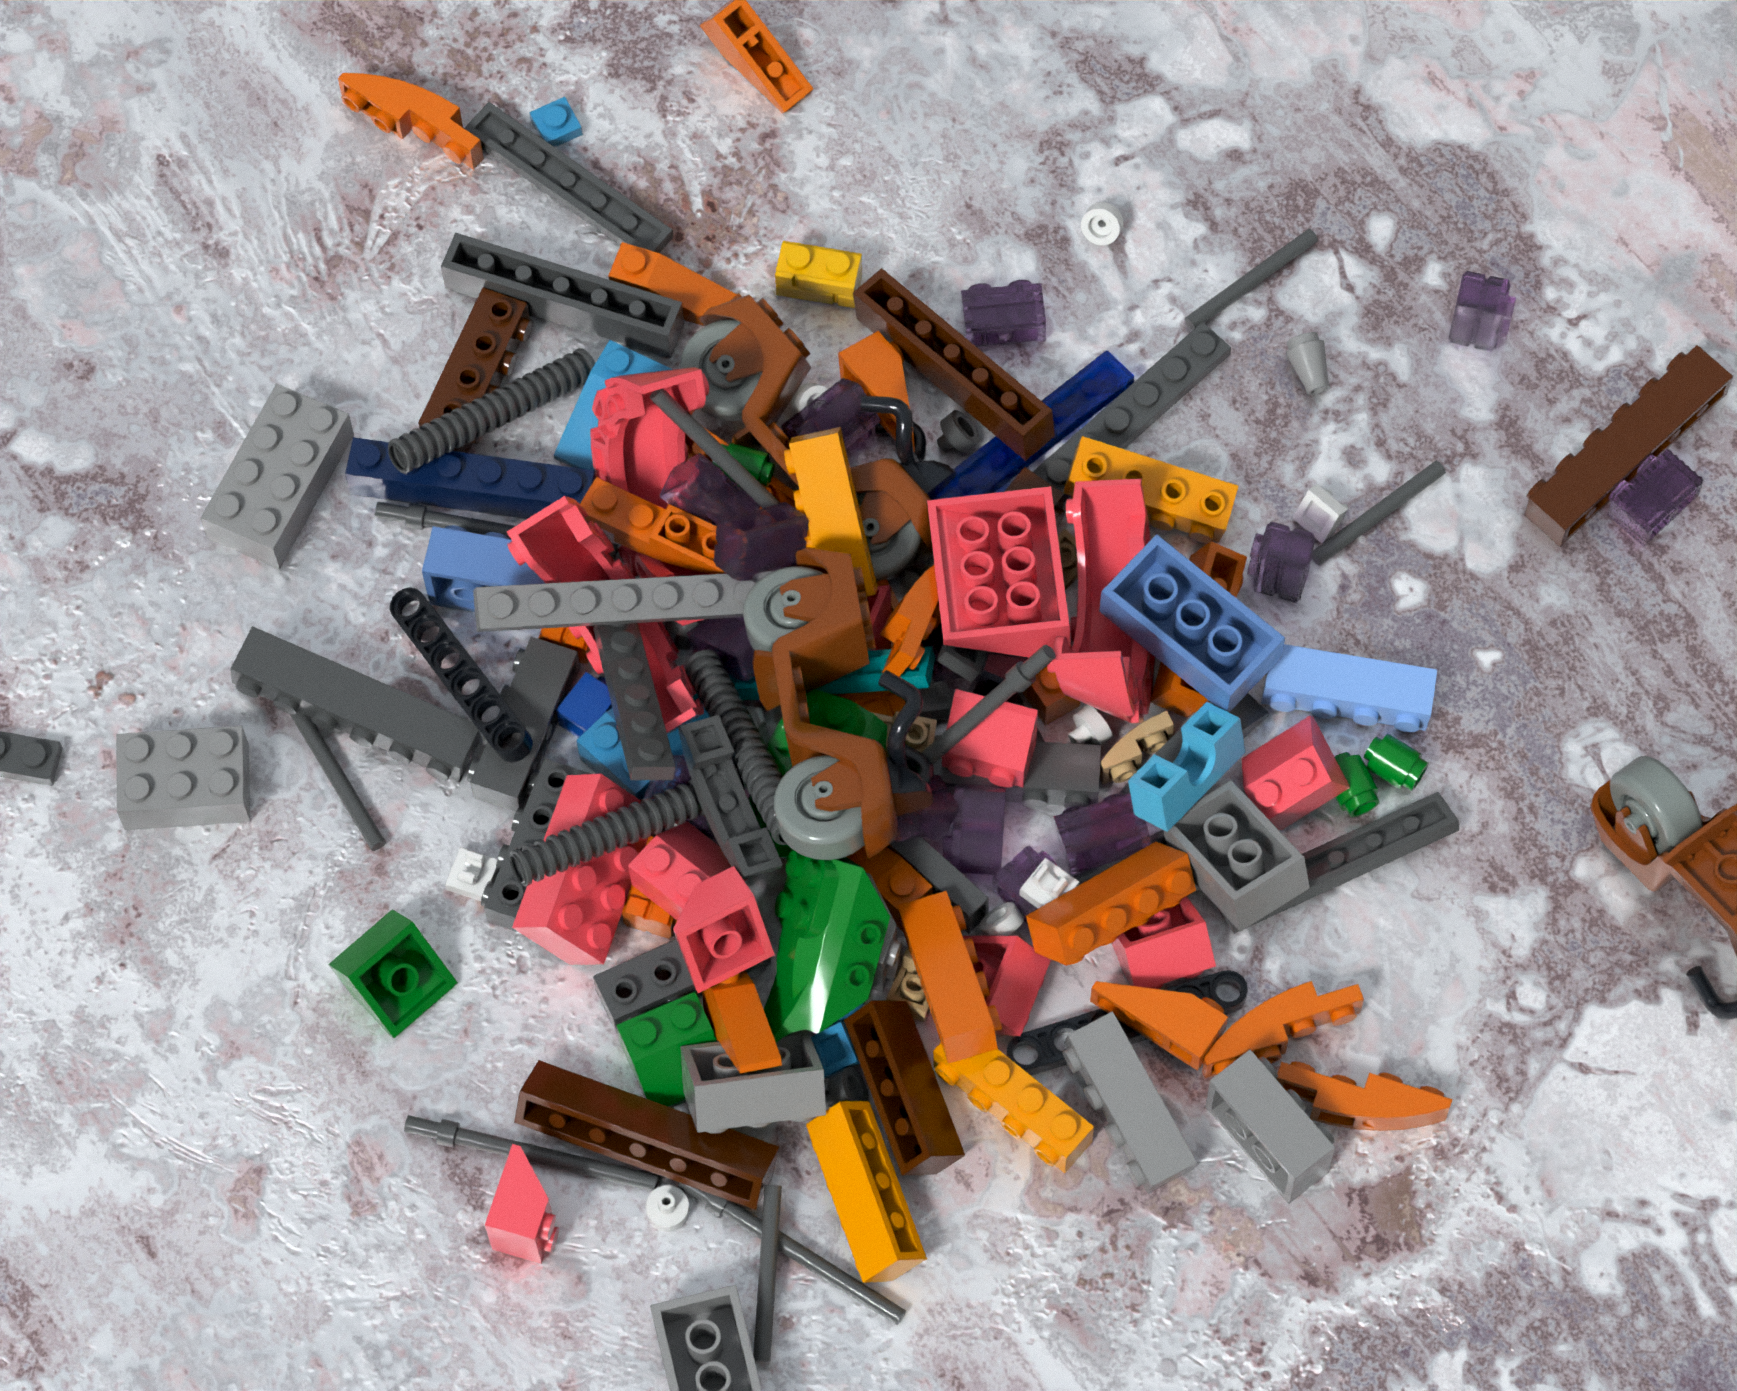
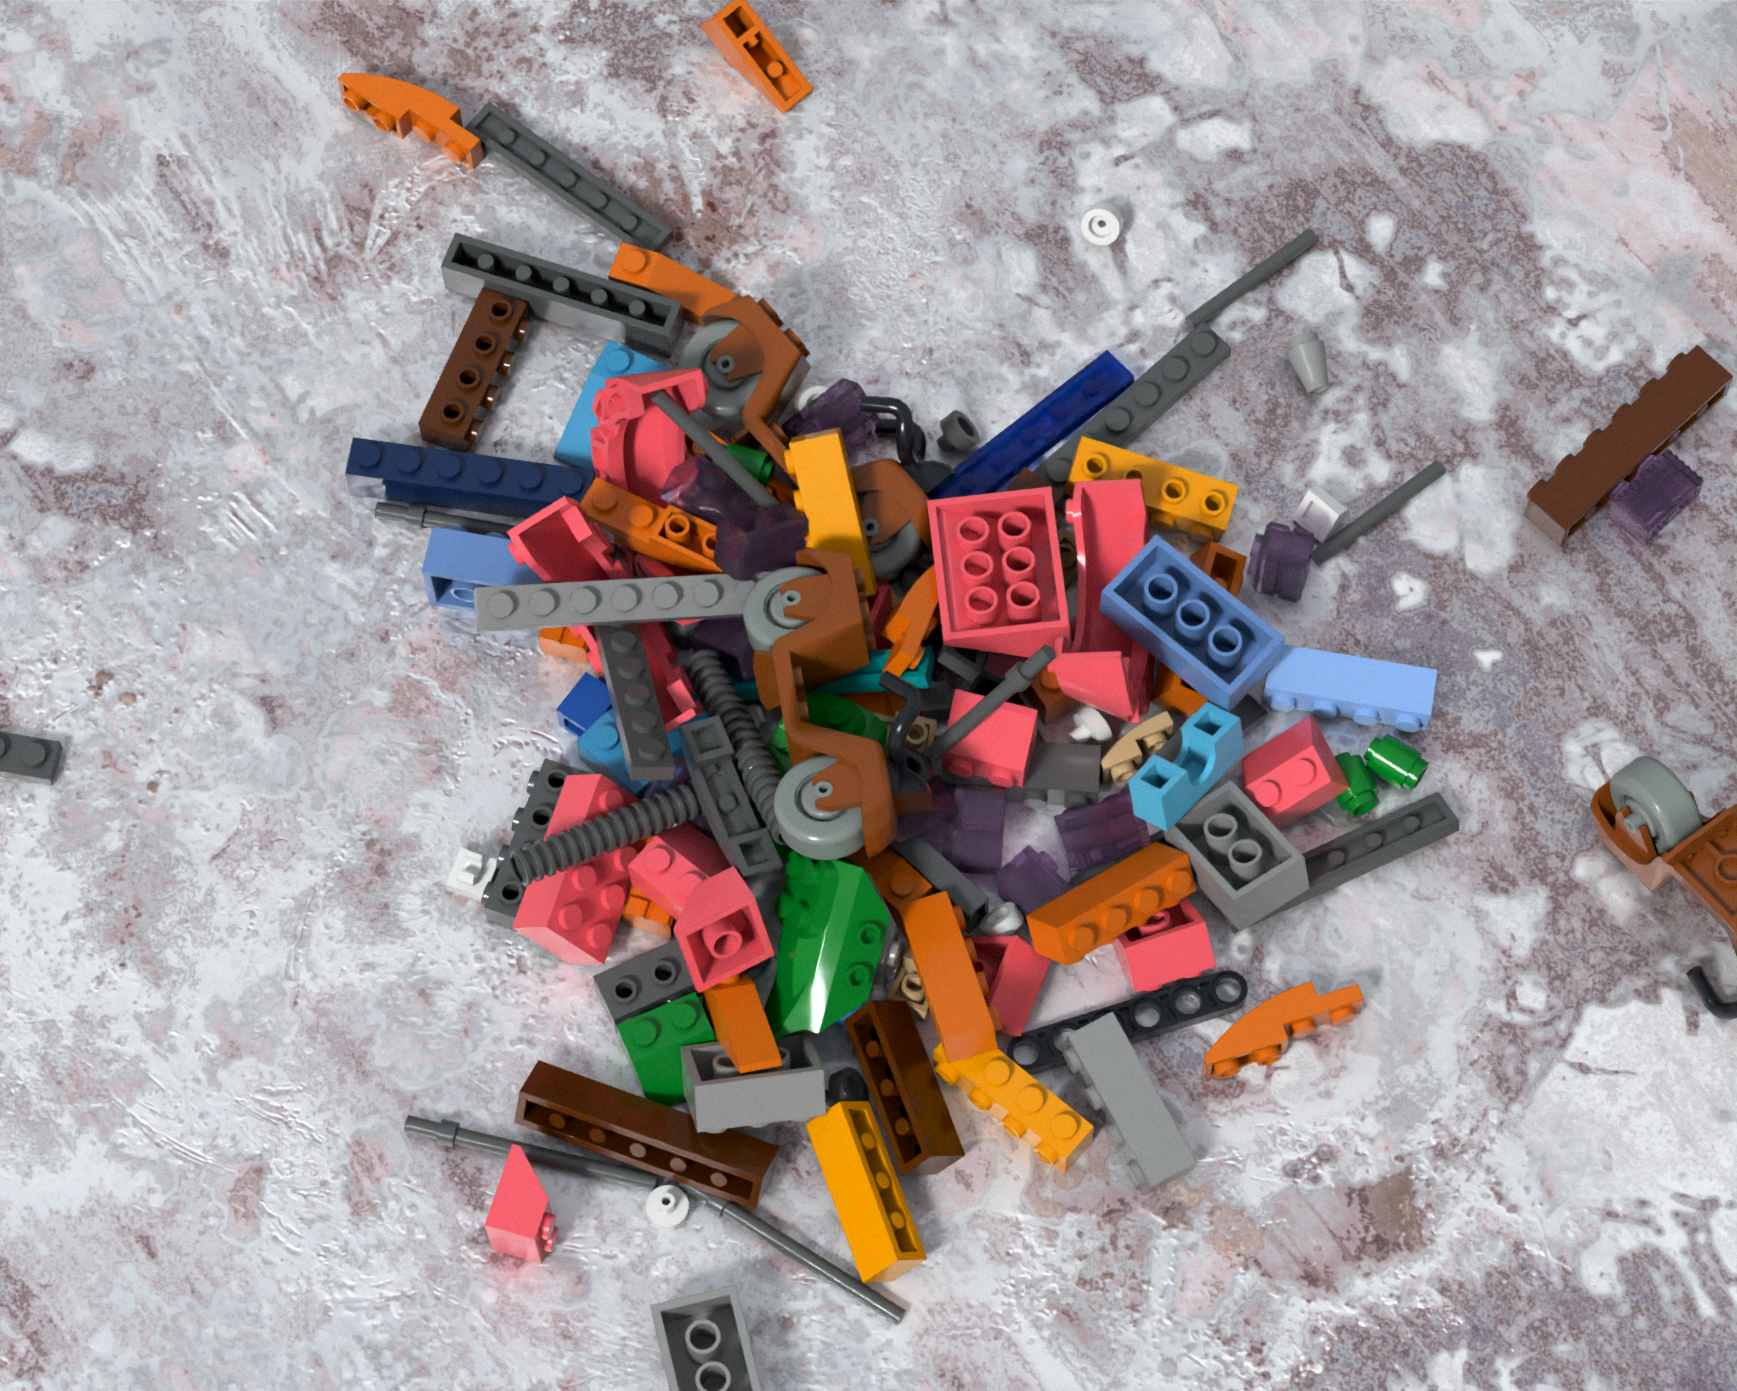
light grey brick [116,726,250,830] -> none
light grey brick [200,383,354,569] -> none
dark grey brick [230,626,481,782] -> none
dark grey bar [290,712,386,851] -> none
green slope [328,909,458,1038] -> none
dark grey piece [388,348,595,474] -> none
black beam [389,587,533,763] -> none
dark grey brick [467,636,580,812] -> none
dark azure plate [529,97,583,147] -> none
dark grey bar [753,1184,782,1362] -> none
yellow brick [775,241,862,308] -> none
dark azure plate [811,1022,860,1079] -> none
orange slope [838,331,915,452] -> none
reddish brown brick [853,268,1055,461] -> none
clear purple brick [961,280,1046,347] -> none
white tile [1019,858,1079,908] -> none
orange slope [1090,981,1228,1071] -> none
light grey brick [1205,1050,1335,1204] -> none
orange slope [1276,1061,1452,1131] -> none
clear purple brick [1448,271,1516,352] -> none

